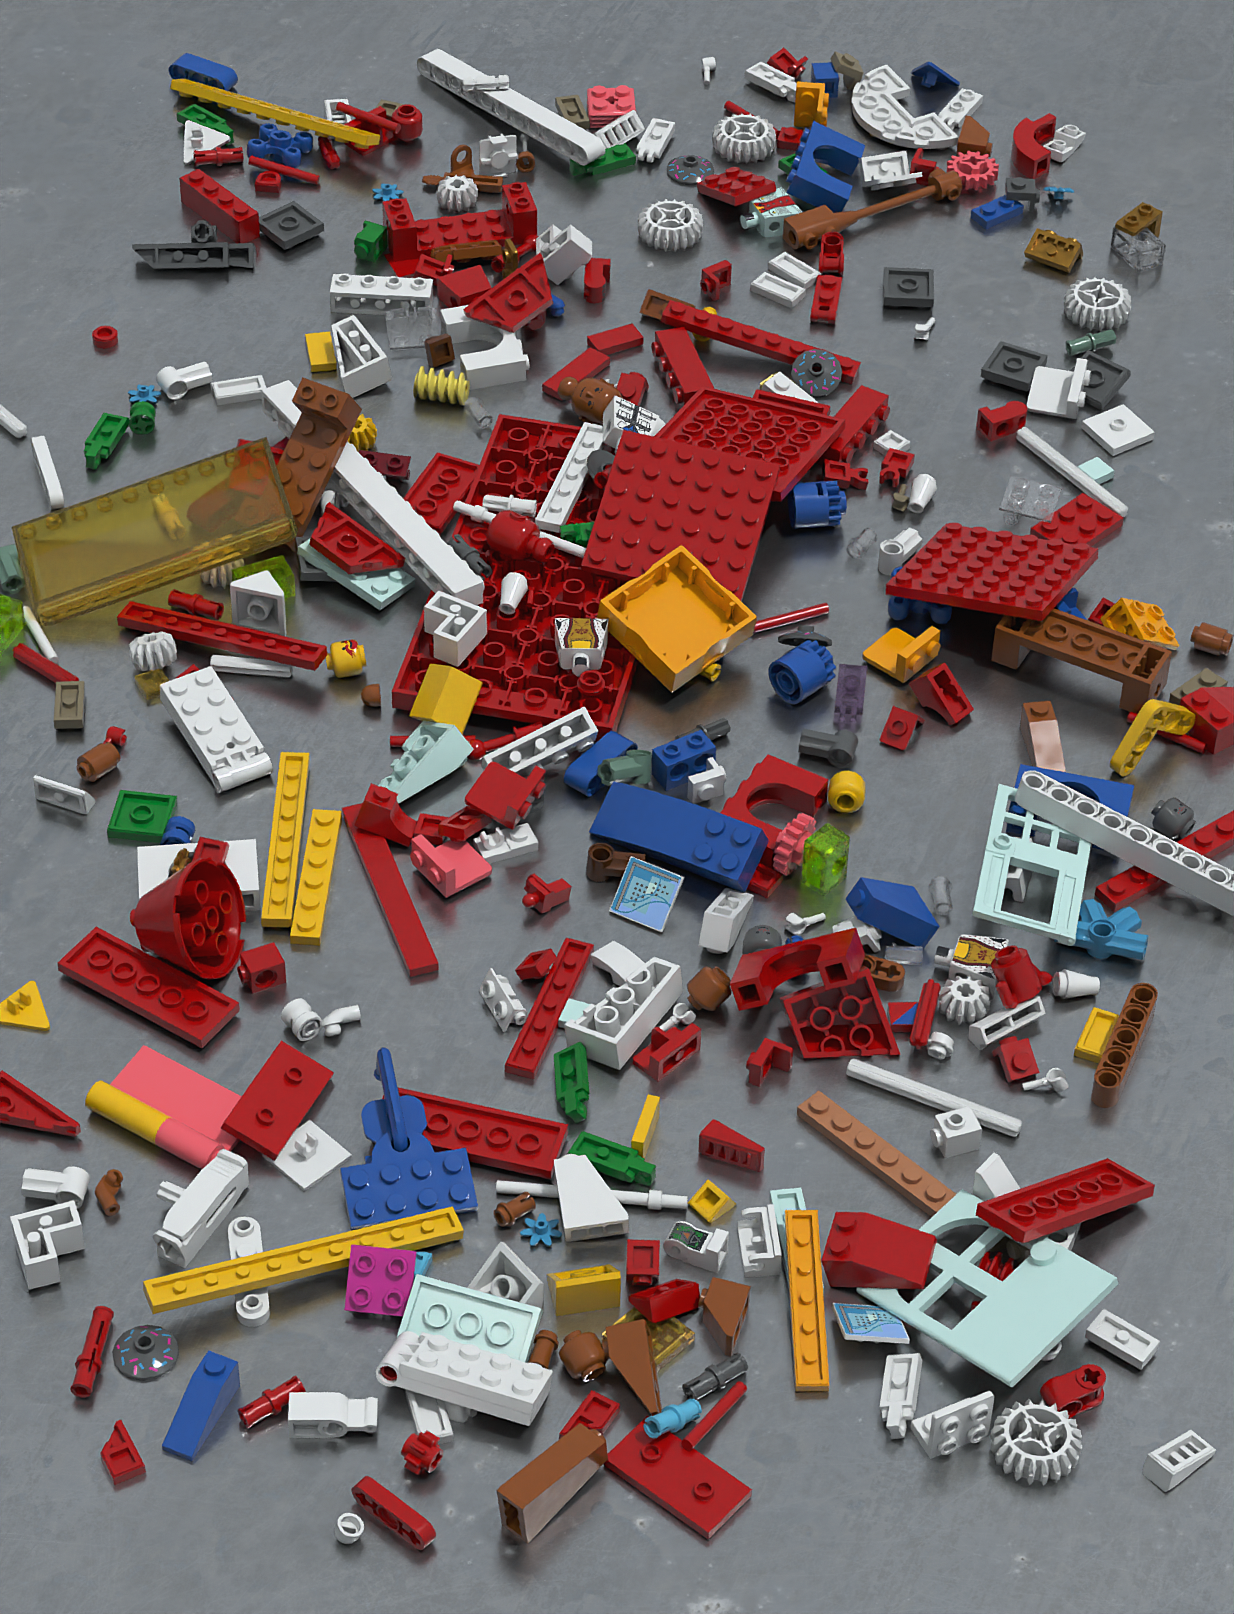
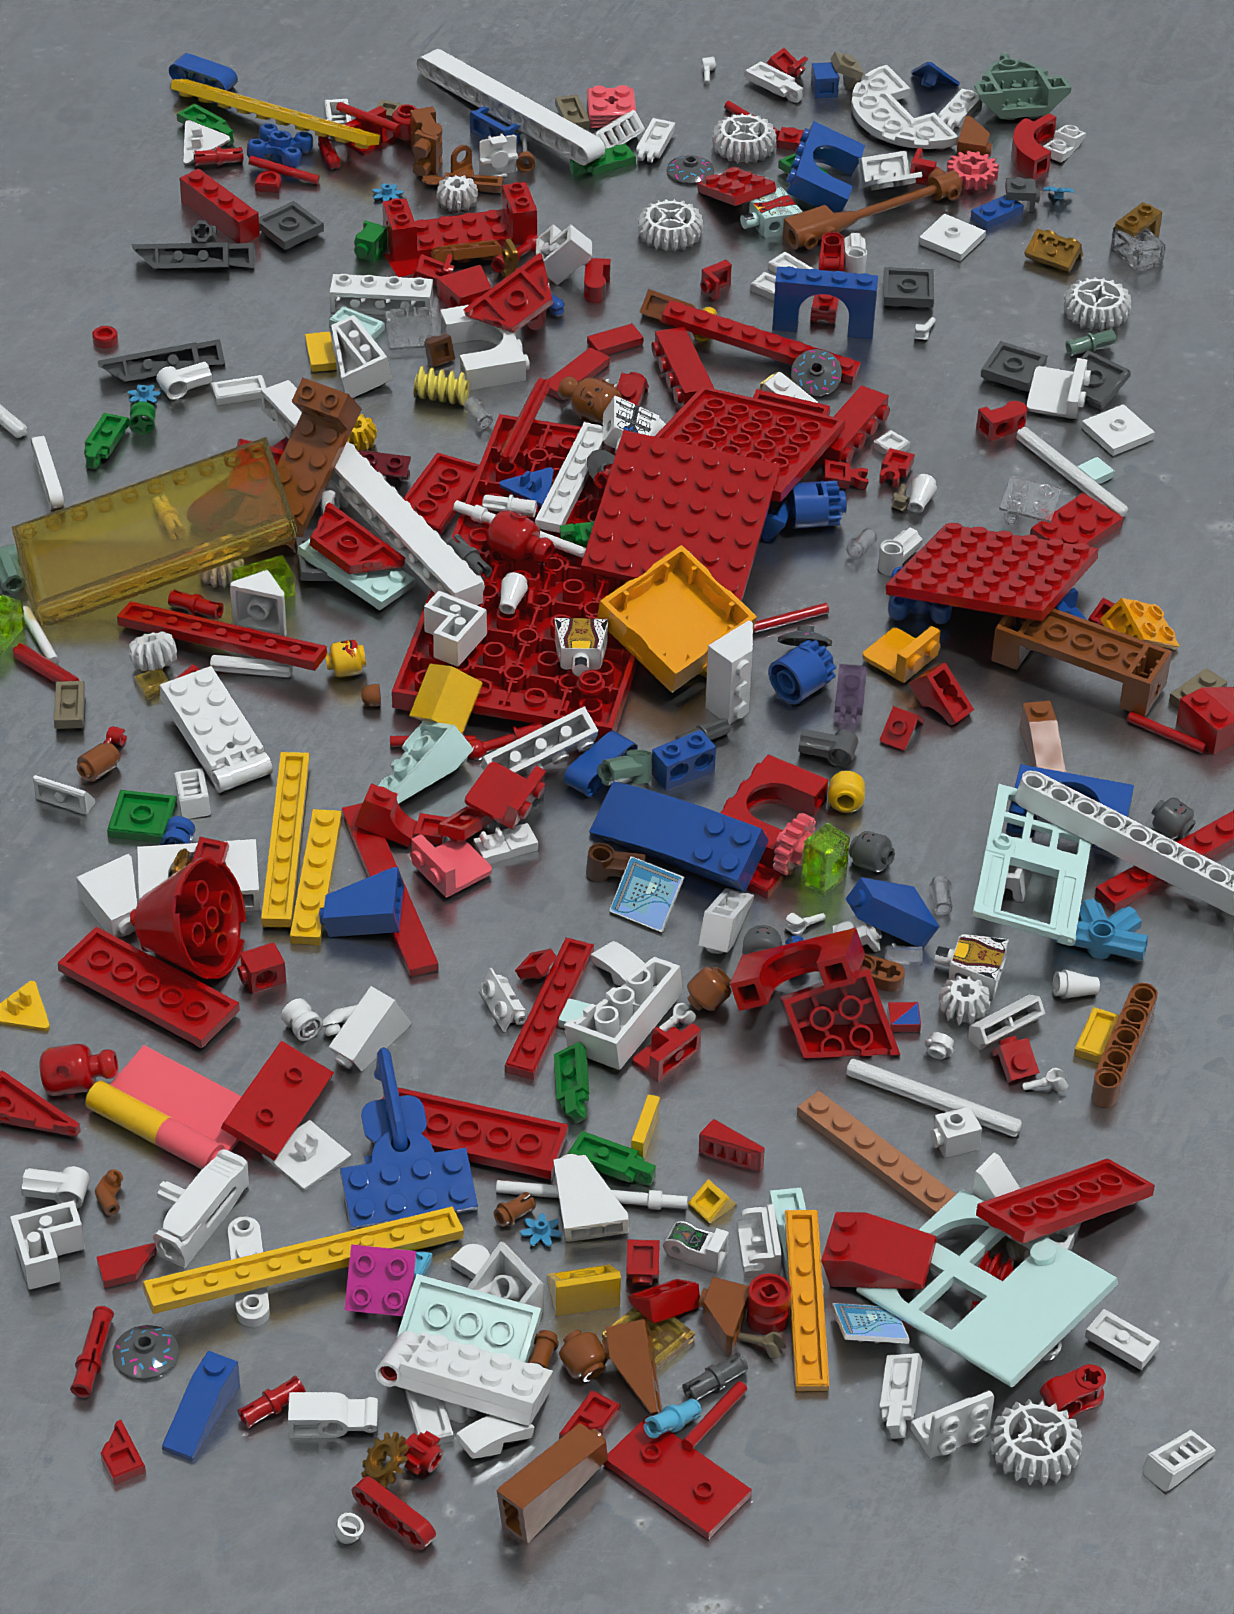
white axle [463,75,509,91] -> none
red piece [522,873,572,914] -> none
white bracket [687,757,727,804] -> none
red bracket [746,1038,793,1087] -> none
light orange bracket [794,81,829,127] -> none
red axle [909,979,941,1050] -> none
red piece [990,945,1053,1009] -> none
yellow beam [1110,699,1195,777] -> none
dark orange brick [1190,622,1234,656] -> none
none -> red piece [39,1044,119,1099]
none -> white slope [76,854,137,938]
none -> red tile [96,1242,157,1288]
none -> dark grey wedge [98,339,225,383]
none -> white slope [174,768,211,819]
none -> blue slope [319,867,404,937]
none -> light aqua tile [329,306,385,340]
none -> white slope [329,986,412,1072]
none -> pearl gold gear [361,1432,409,1488]
none -> dark orange hips [410,106,443,177]
none -> white tile [451,1244,490,1279]
none -> white slope [455,1415,535,1459]
none -> blue hinge [470,106,521,144]
none -> blue piece [499,467,554,507]
none -> red axle [500,377,550,465]
none -> white slope [705,620,753,725]
none -> dark tan hand [739,1332,786,1359]
none -> red wheel [747,1273,791,1335]
none -> blue tile [761,501,792,542]
none -> blue arch [772,266,878,339]
none -> white piece [843,233,867,274]
none -> dark grey head [849,831,895,872]
none -> white plate [918,214,986,261]
none -> sand green wedge [974,53,1072,120]

